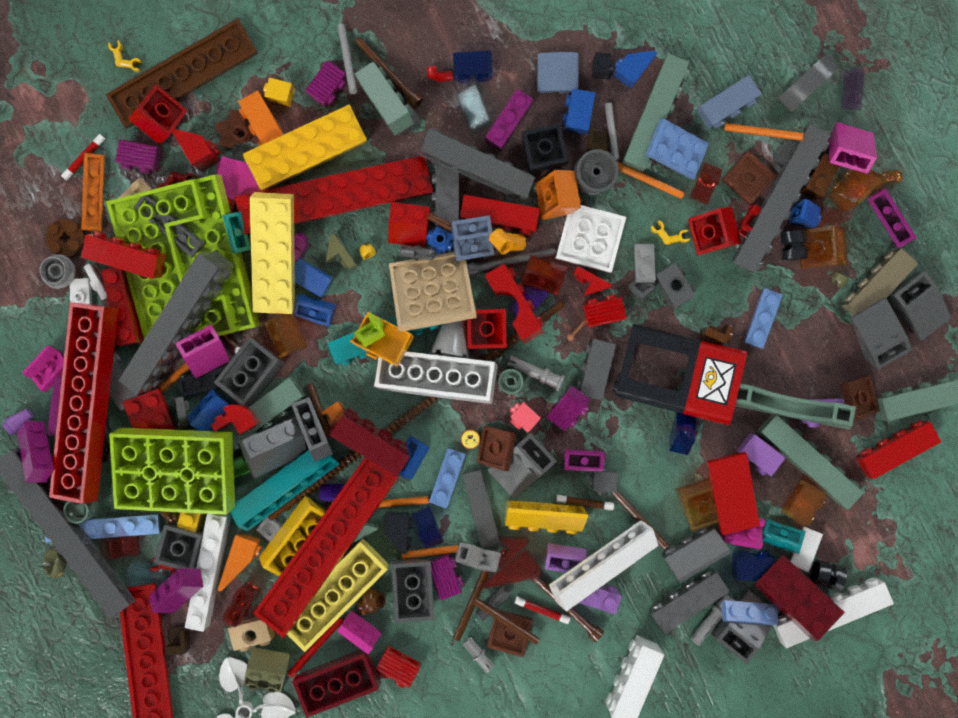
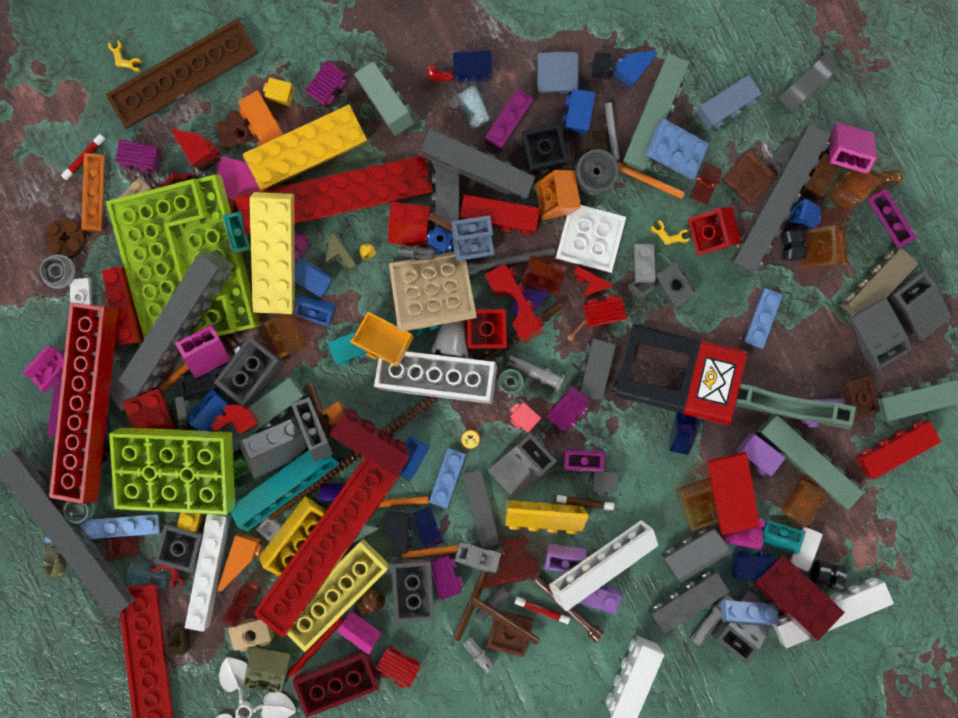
medium lavender cone [2,408,34,435] -> none
magenta brick [17,421,54,483] -> none
red brick [81,231,166,279] -> none
white plate [84,263,108,301] -> none
red slope [128,84,188,144] -> none
dark grey tile [134,195,206,258] -> none
magenta brick [149,568,204,613] -> none
reddish brown arm [161,511,179,524] -> none
light grey bar [337,24,357,94] -> none
lime bracket [354,313,385,347] -> none
reddish brown piece [355,37,423,110] -> none
copper tile [476,425,517,472] -> none
light orange piece [489,228,526,254] -> none
reddish brown bar [611,490,669,550] -> none
reddish brown bracket [700,324,733,344] -> none
orange bar [724,123,804,141] -> none
red arm [738,204,761,238] -> none
olive hinge [831,272,849,288] -> none
clear purple hinge [841,68,865,110] -> none

